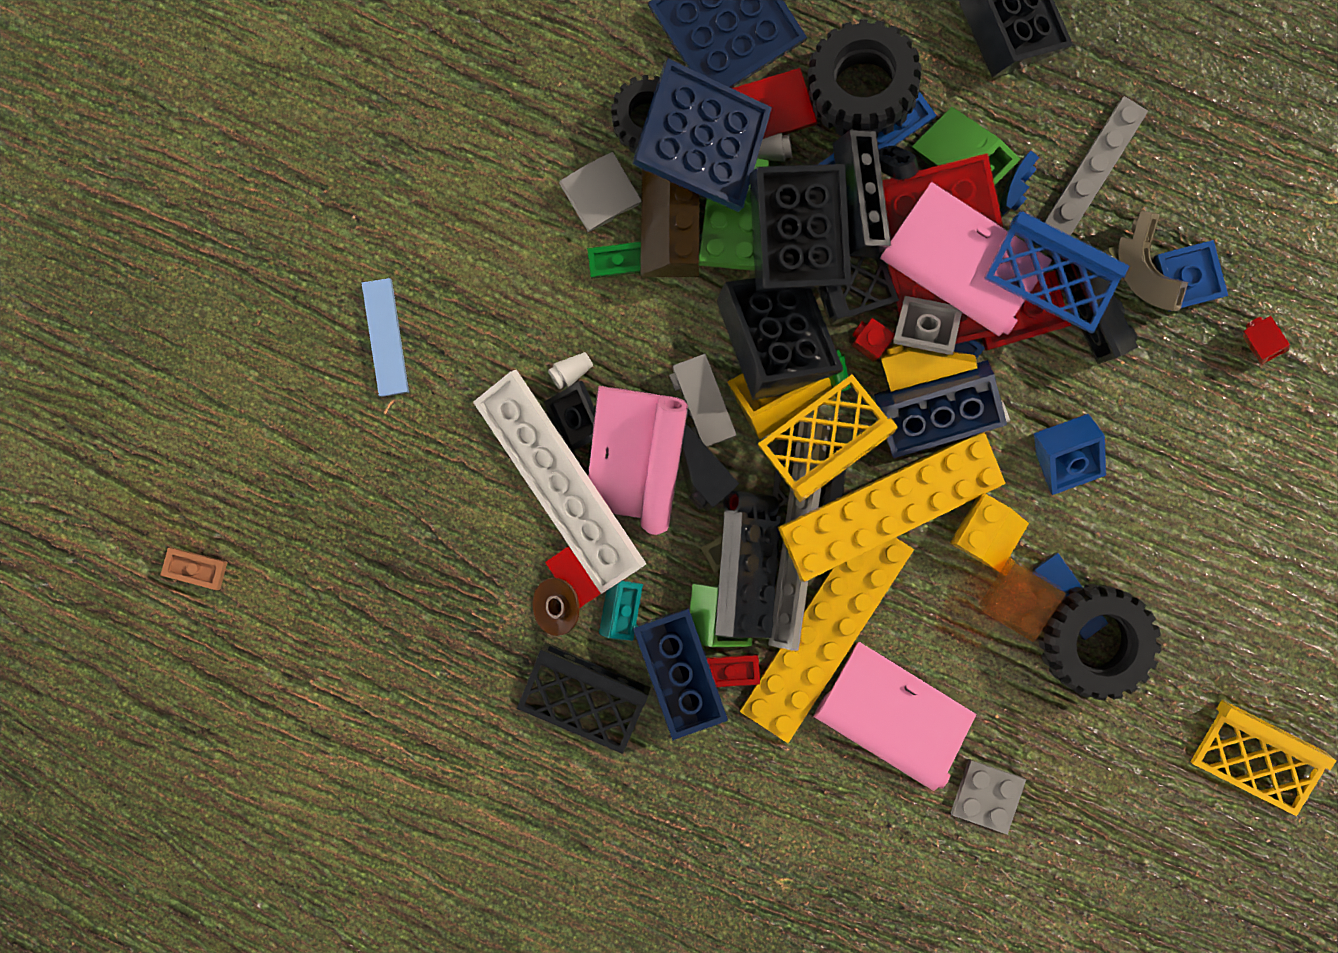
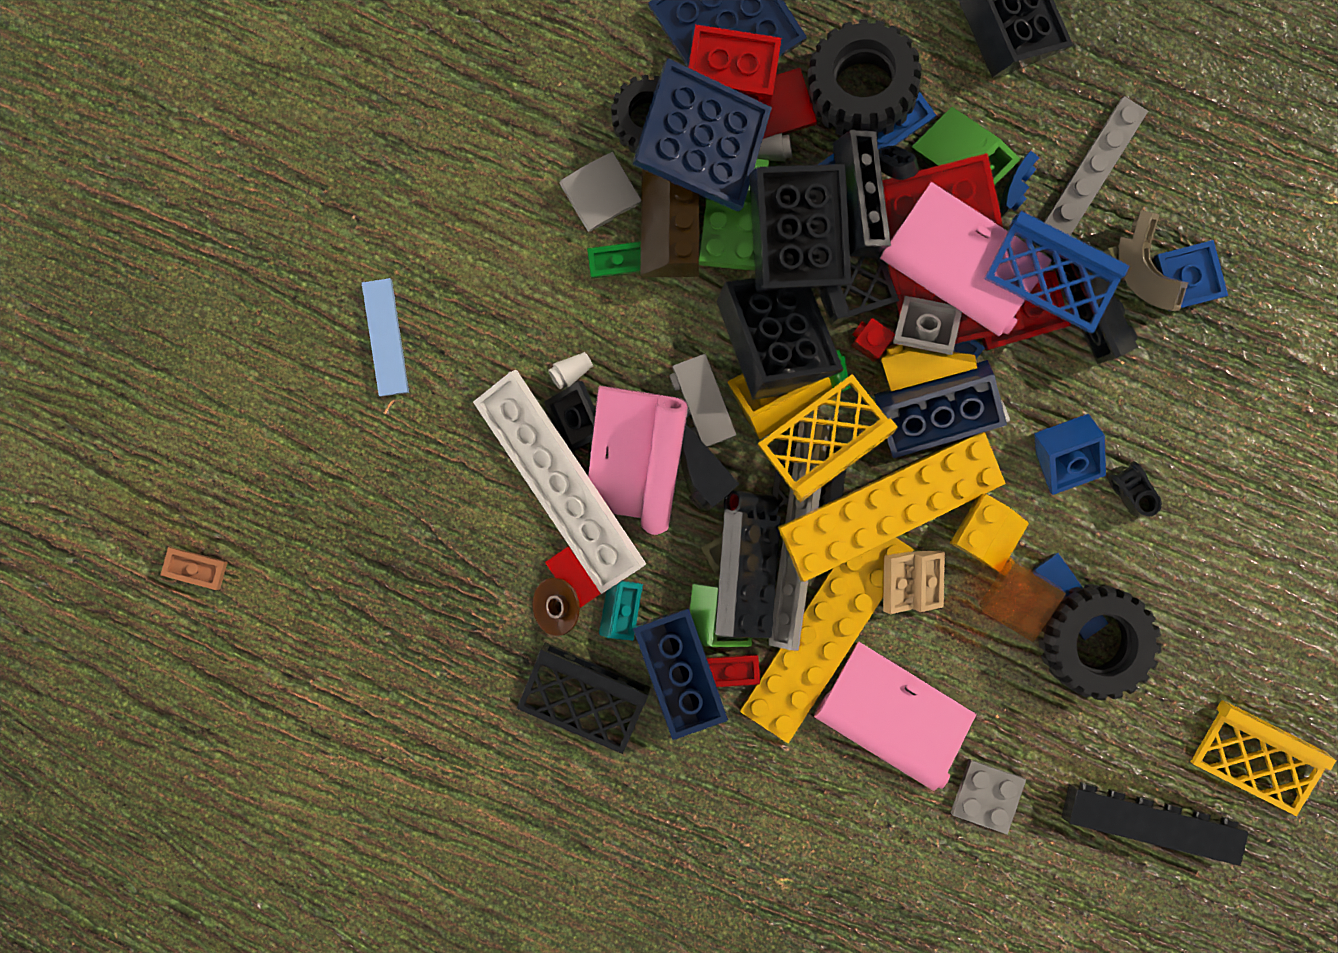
red brick [1243,316,1290,366] -> none
none -> red plate [689,24,782,98]
none -> tan slope [883,551,945,614]
none -> black brick [1061,782,1249,866]
none -> black piece [1108,461,1162,517]

